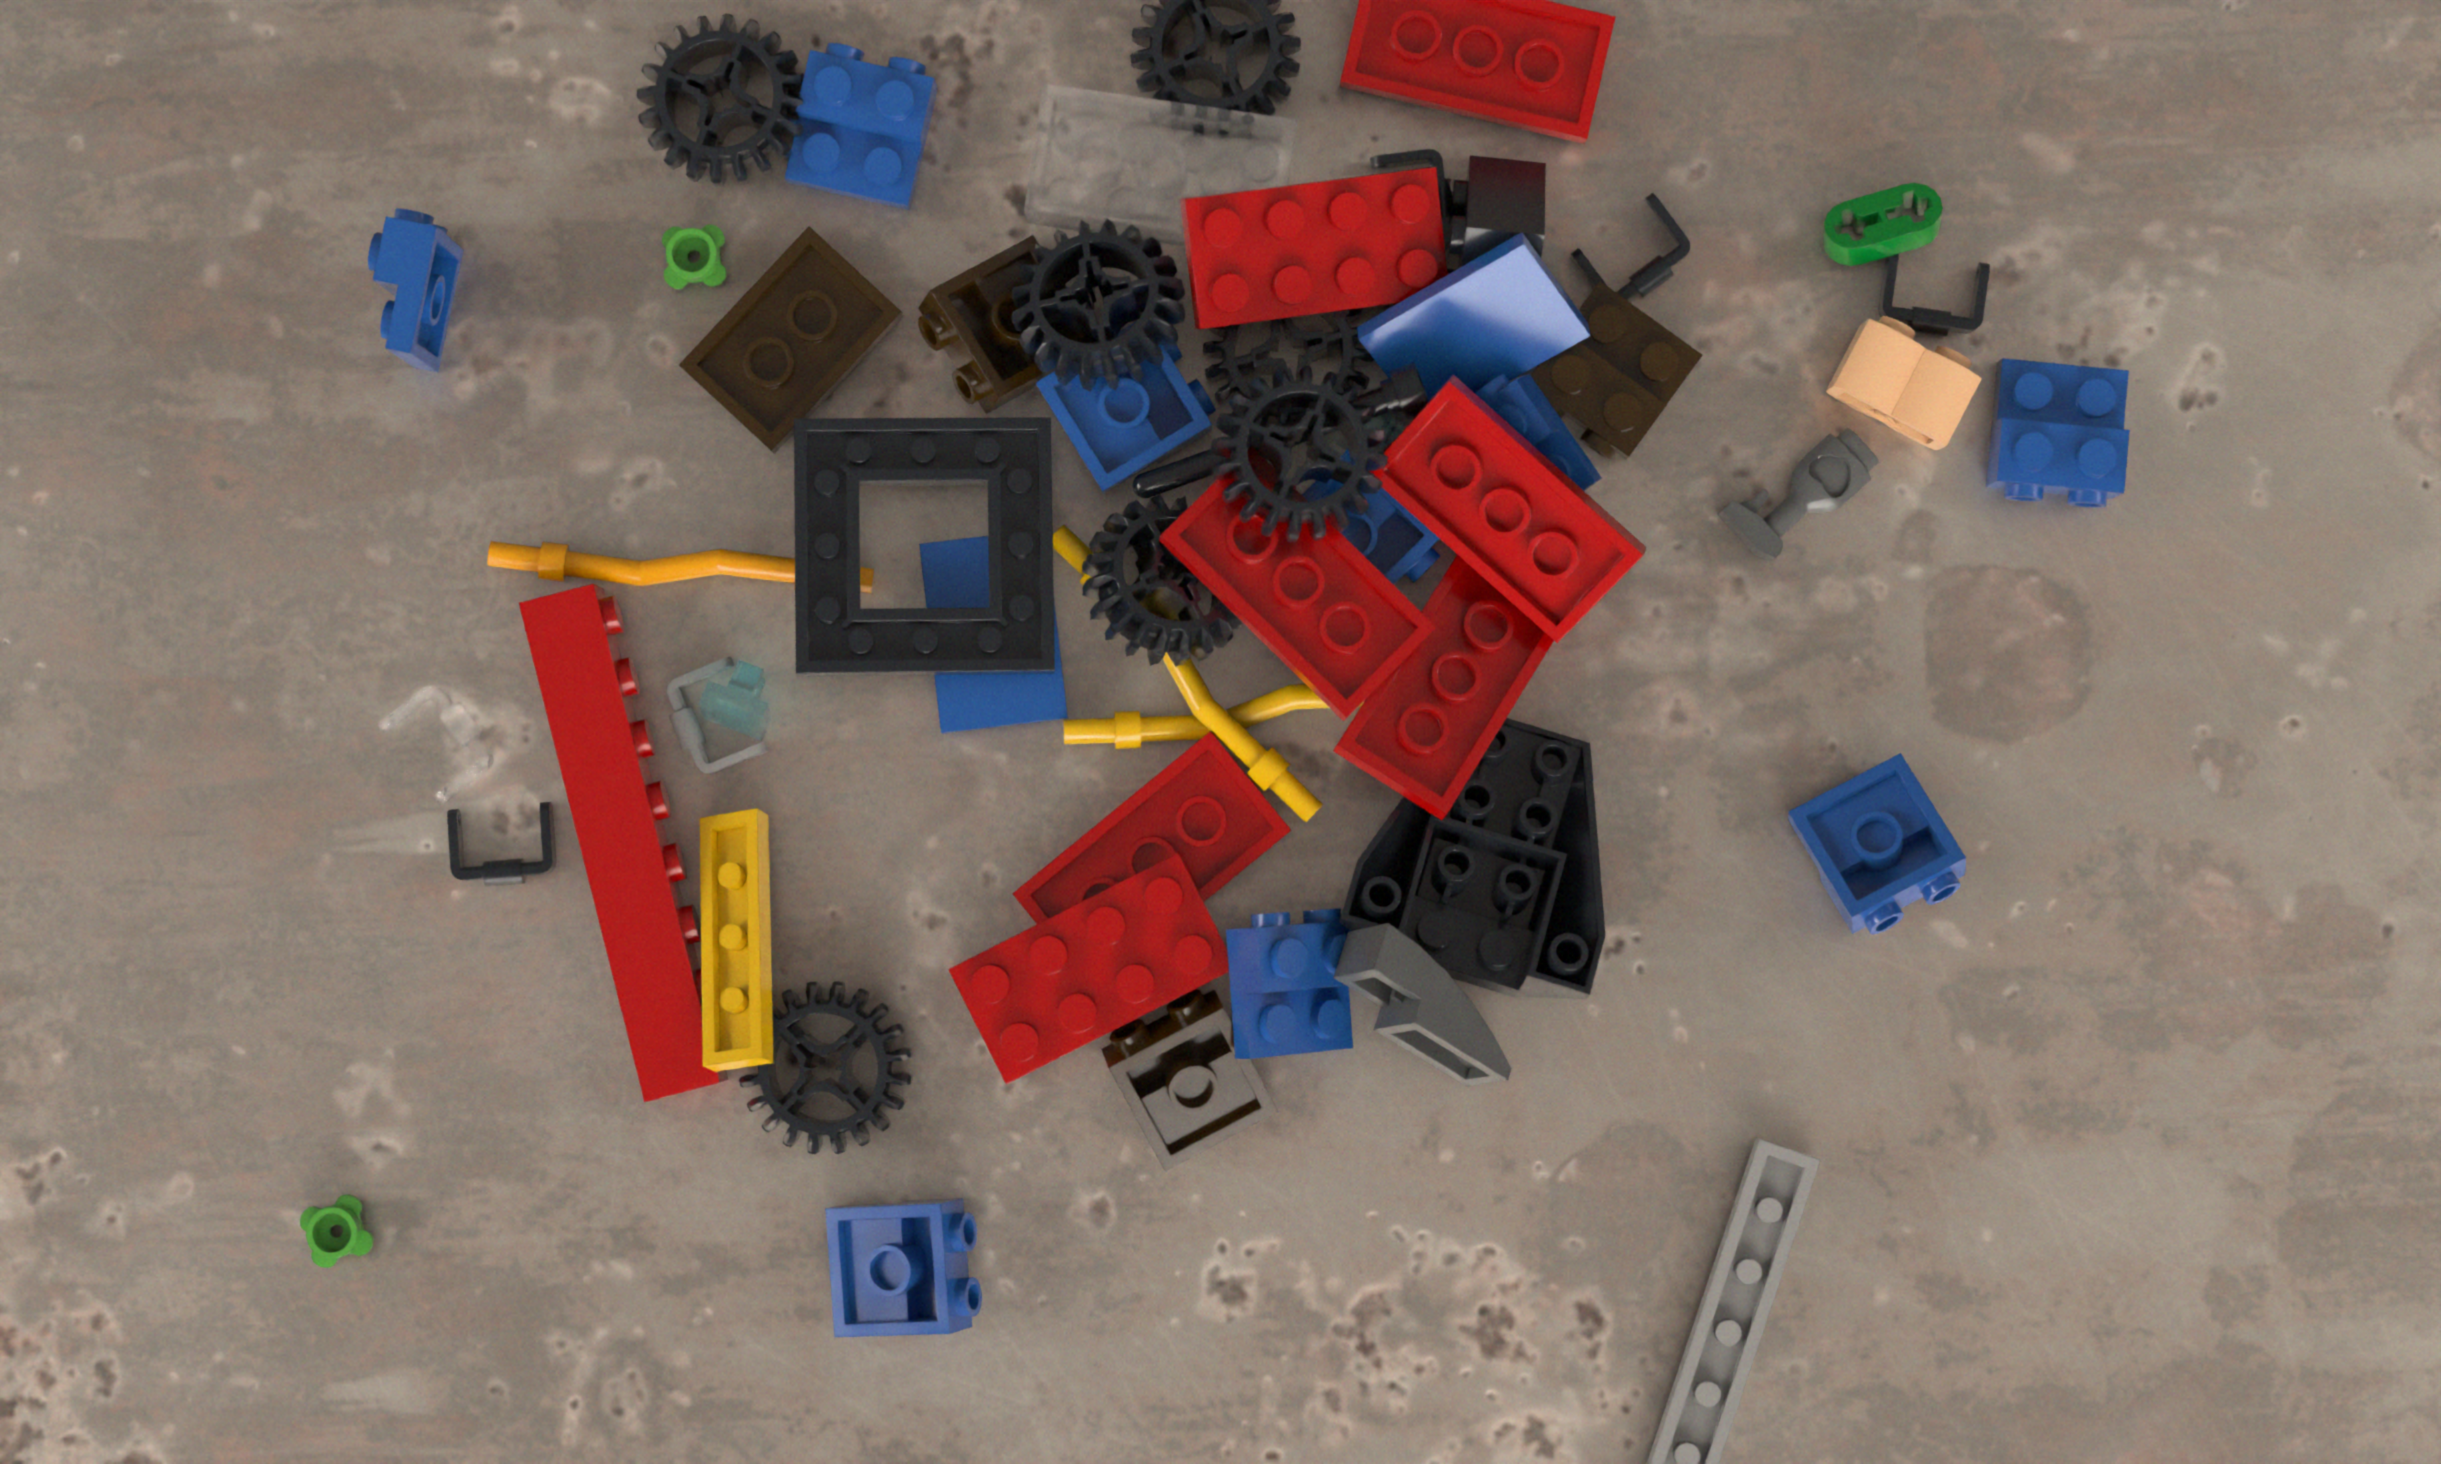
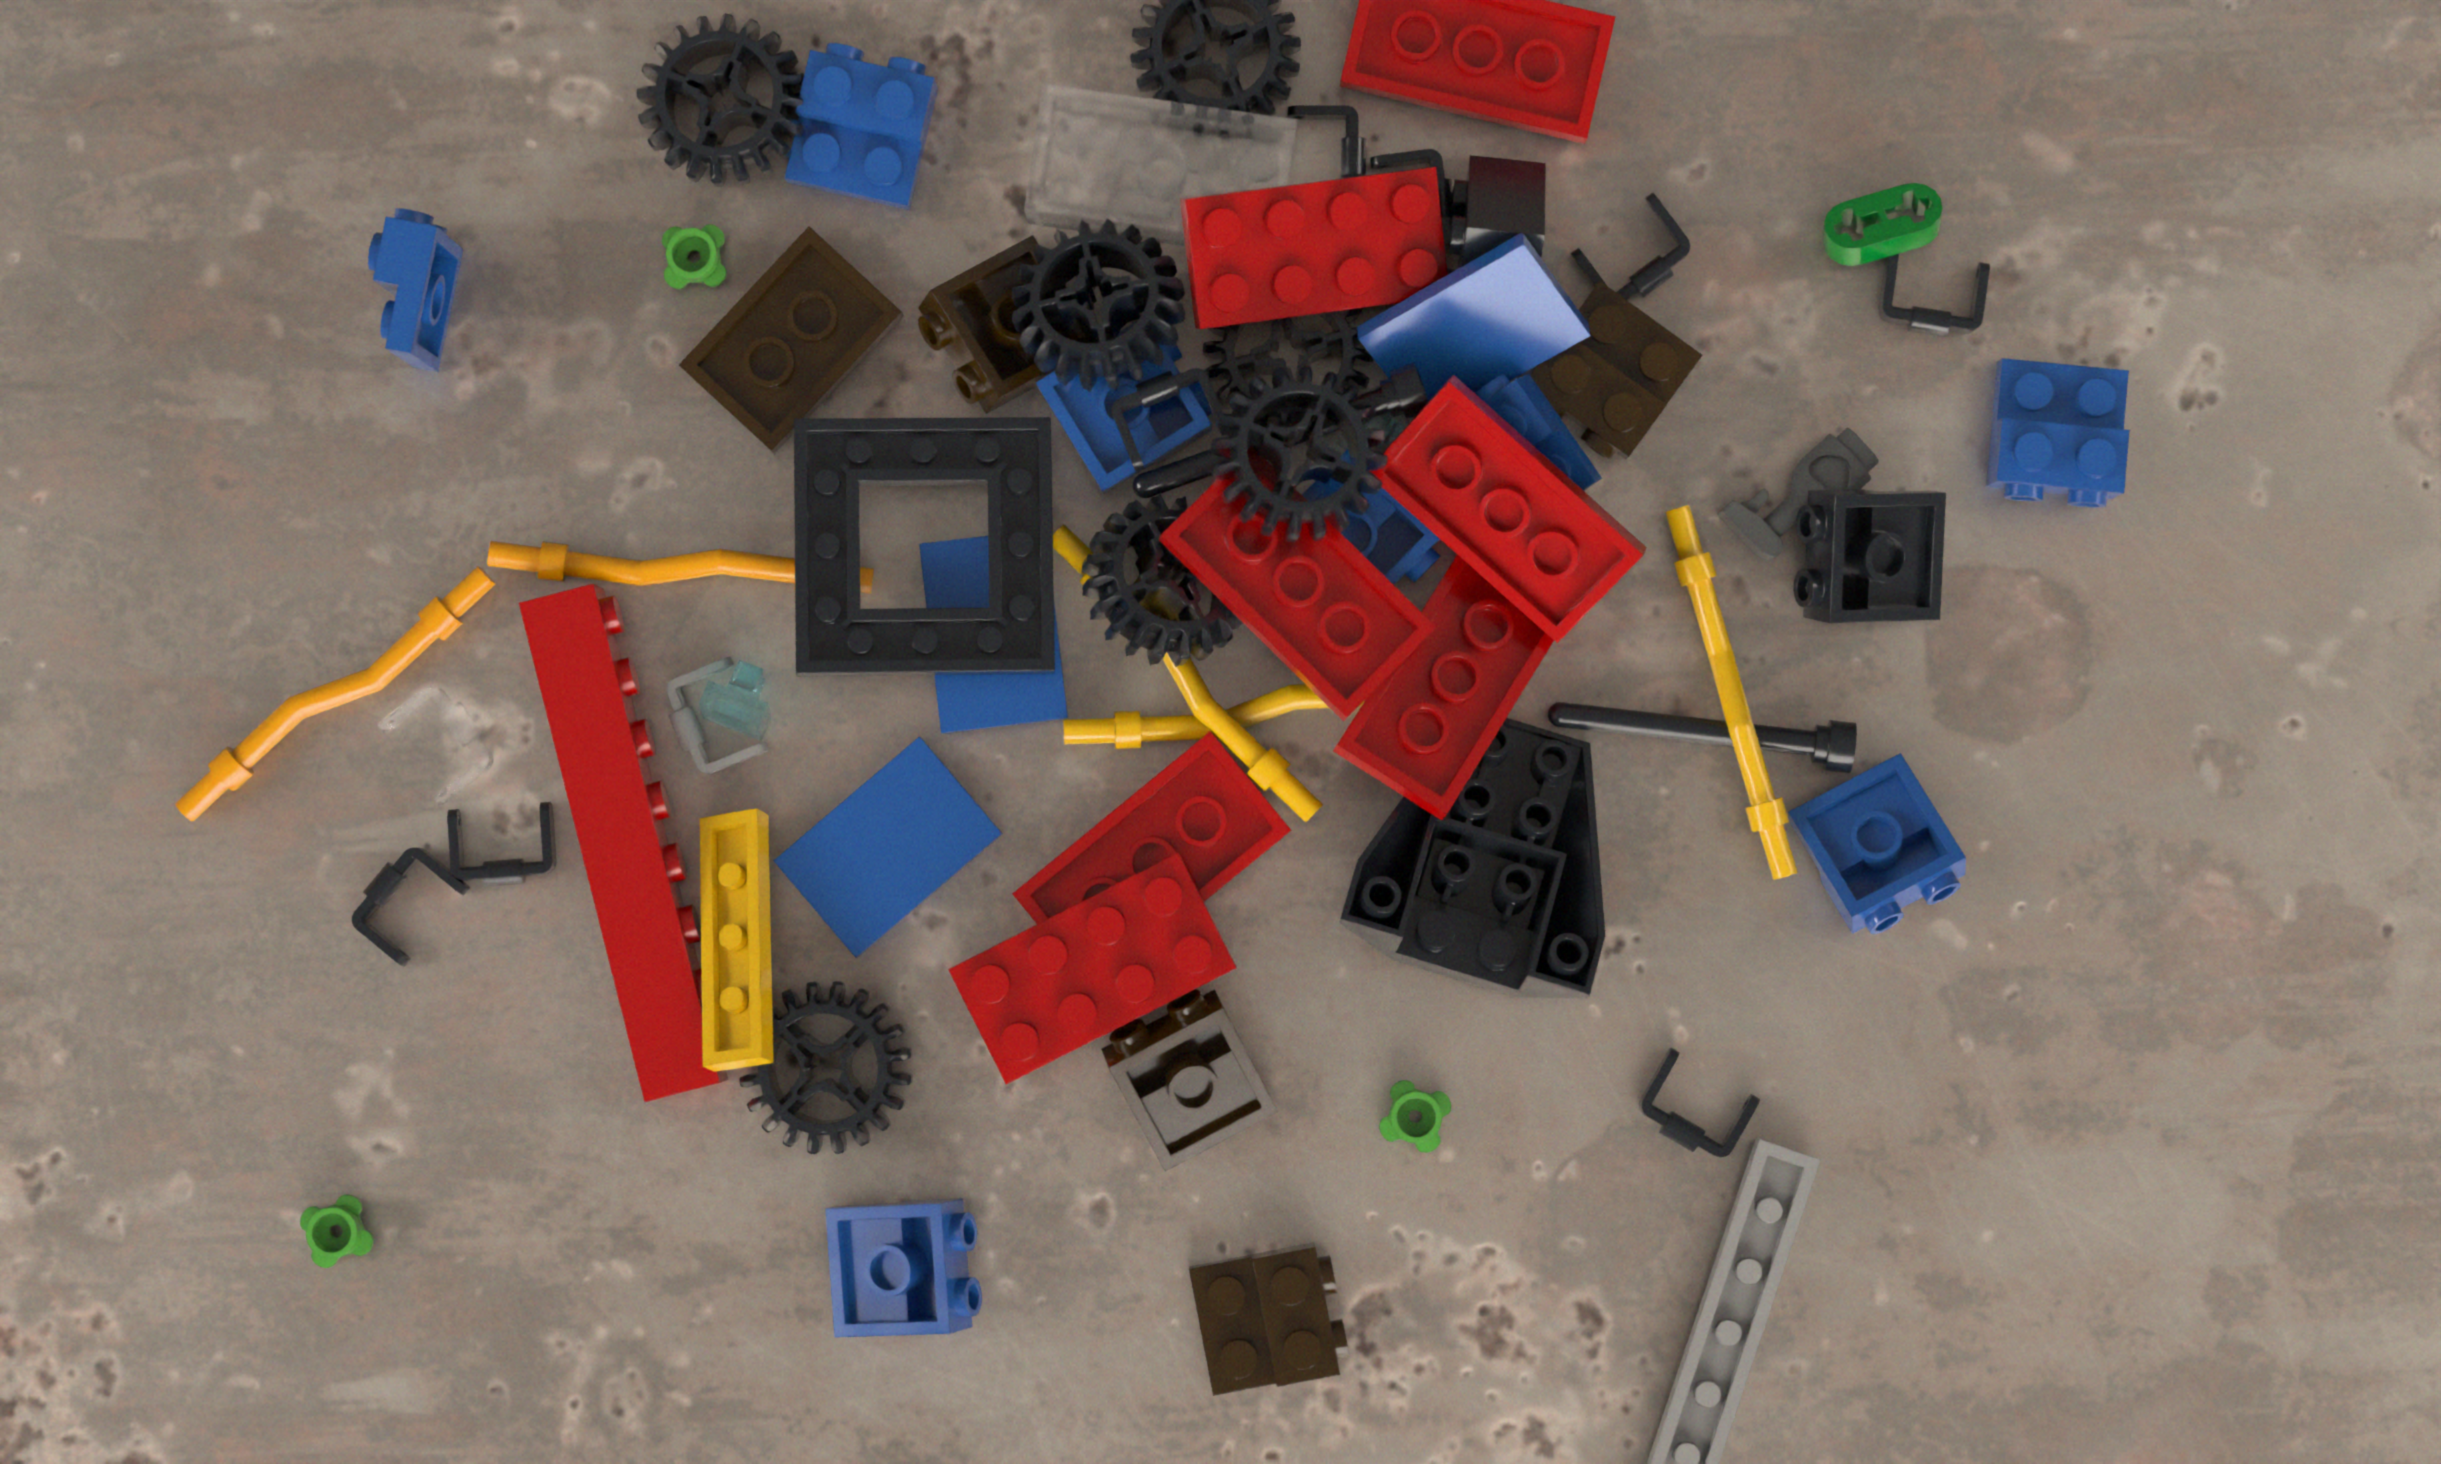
blue plate [1226,908,1353,1059] -> none
dark grey slope [1333,923,1511,1086] -> none
light nougat brick [1825,316,1982,451] -> none
none -> light orange bar [175,566,496,821]
none -> black piece [352,848,470,967]
none -> blue tile [773,736,1003,958]
none -> black piece [1112,368,1226,472]
none -> dark brown plate [1189,1242,1350,1396]
none -> black piece [1287,105,1366,178]
none -> bright green plate [1379,1080,1451,1153]
none -> black piece [1547,702,1857,773]
none -> black piece [1639,1048,1760,1157]
none -> yellow bar [1665,505,1798,880]
none -> black plate [1793,489,1946,623]

